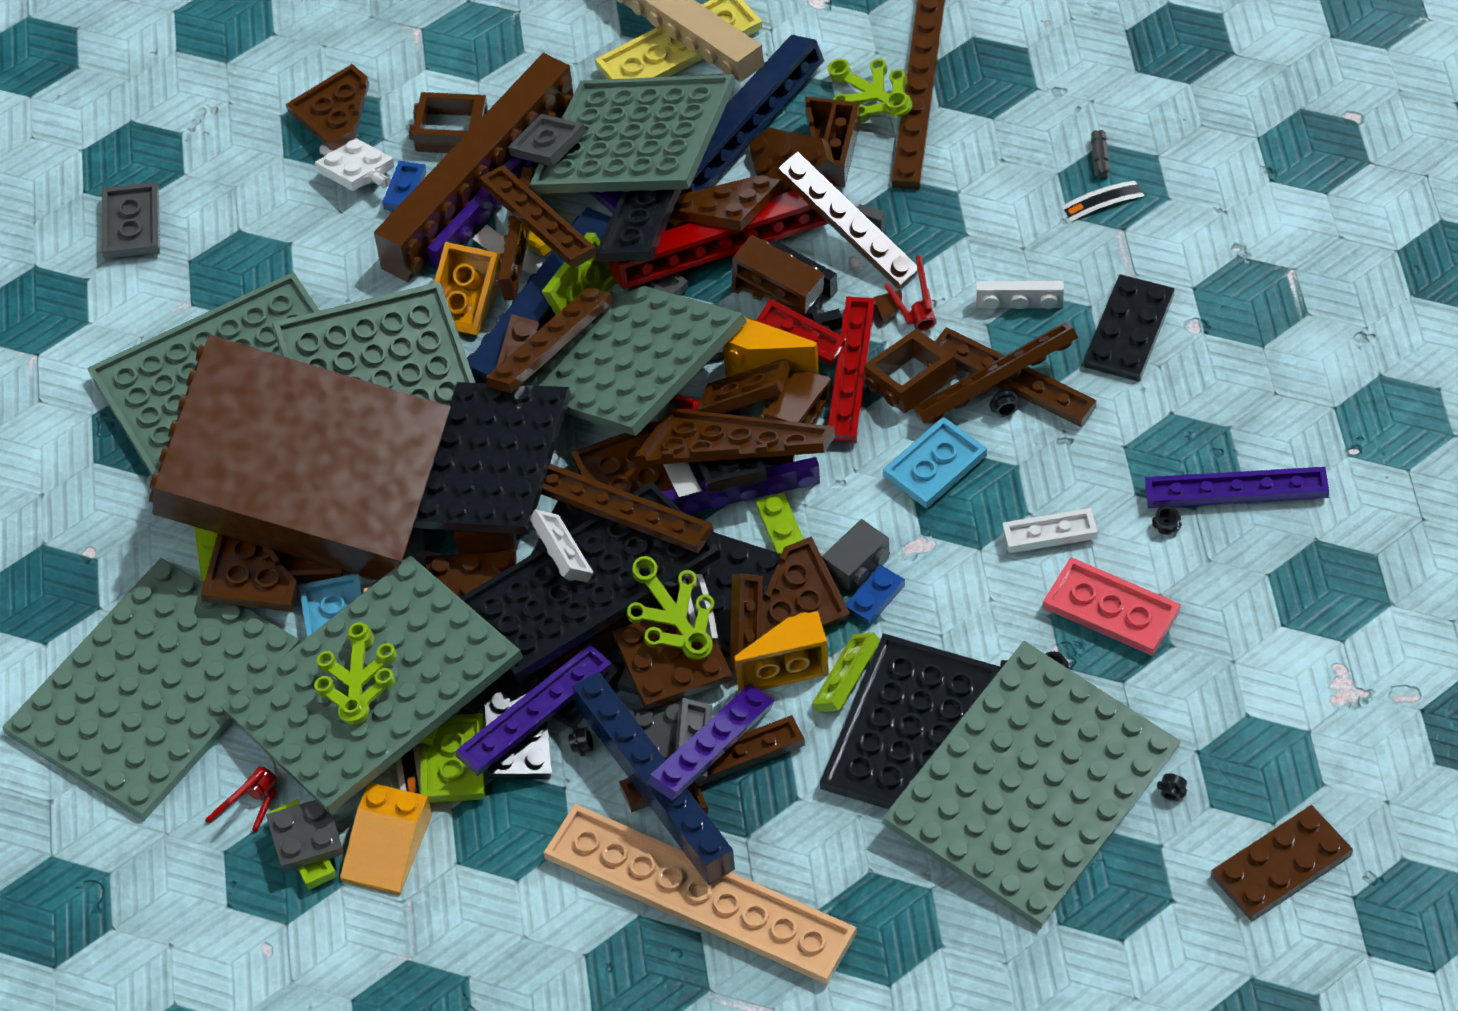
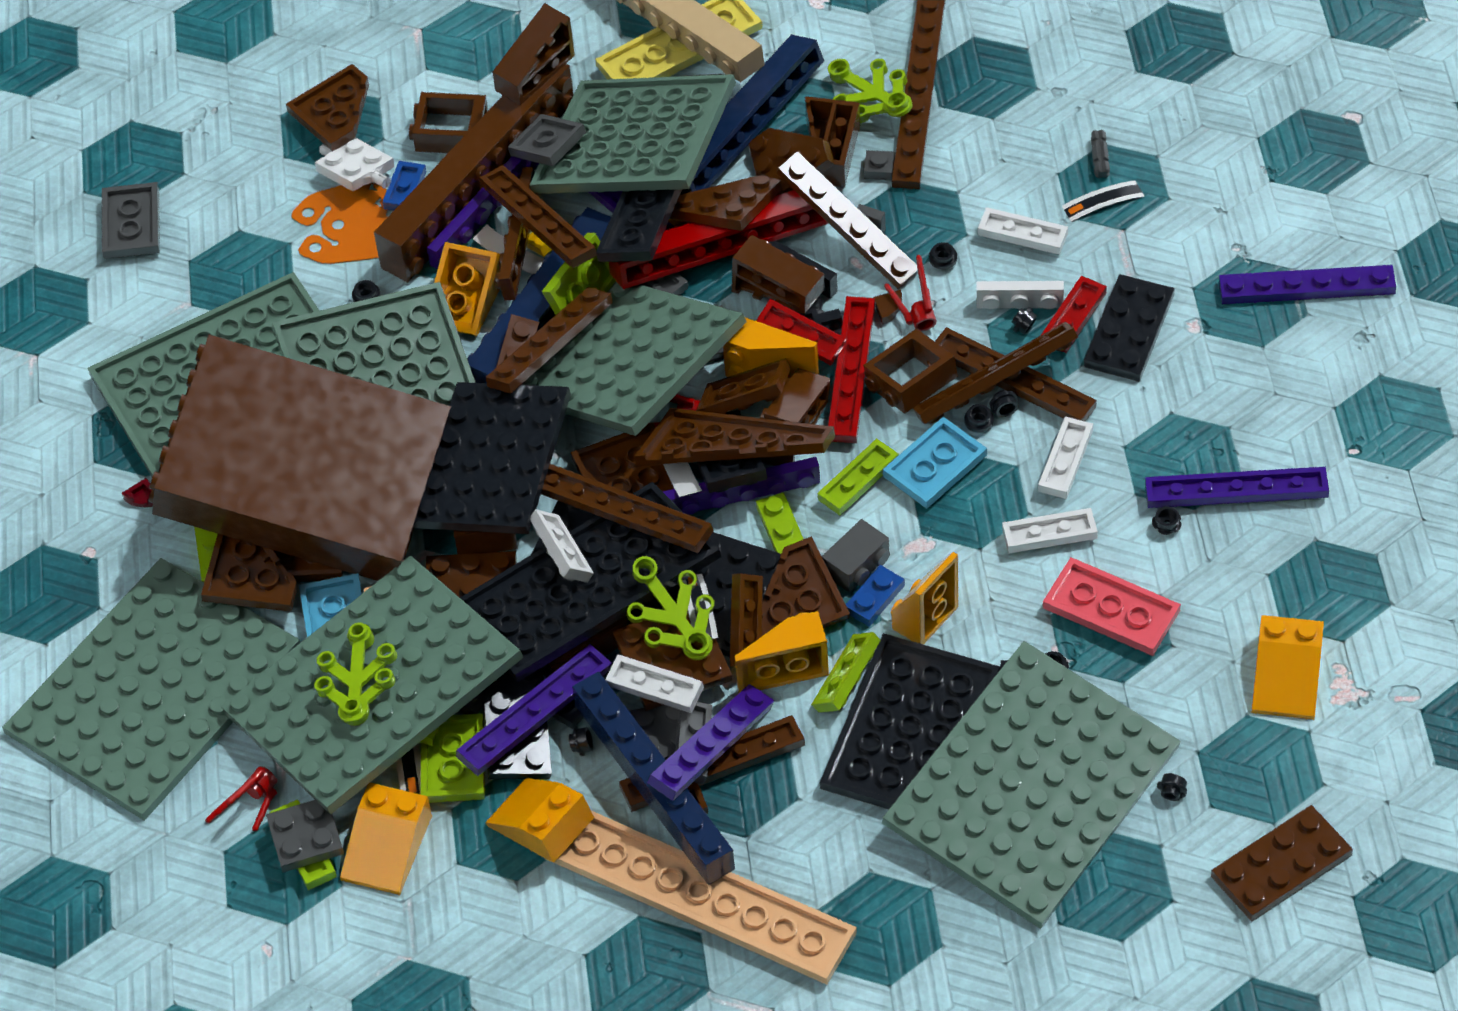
none -> dark red tile [122,478,153,508]
none -> orange piece [292,183,388,263]
none -> black plate [352,280,381,302]
none -> light orange slope [485,778,594,863]
none -> reddish brown wedge [492,3,575,105]
none -> white plate [605,654,704,713]
none -> lime plate [817,438,899,516]
none -> dark grey plate [864,150,894,180]
none -> light orange slope [891,552,958,645]
none -> black plate [929,242,957,270]
none -> black plate [964,404,994,432]
none -> white plate [978,207,1068,255]
none -> black plate [1012,307,1038,335]
none -> white plate [1038,417,1093,499]
none -> red plate [1041,276,1107,353]
none -> dark purple plate [1219,265,1396,305]
none -> light orange slope [1251,615,1324,720]

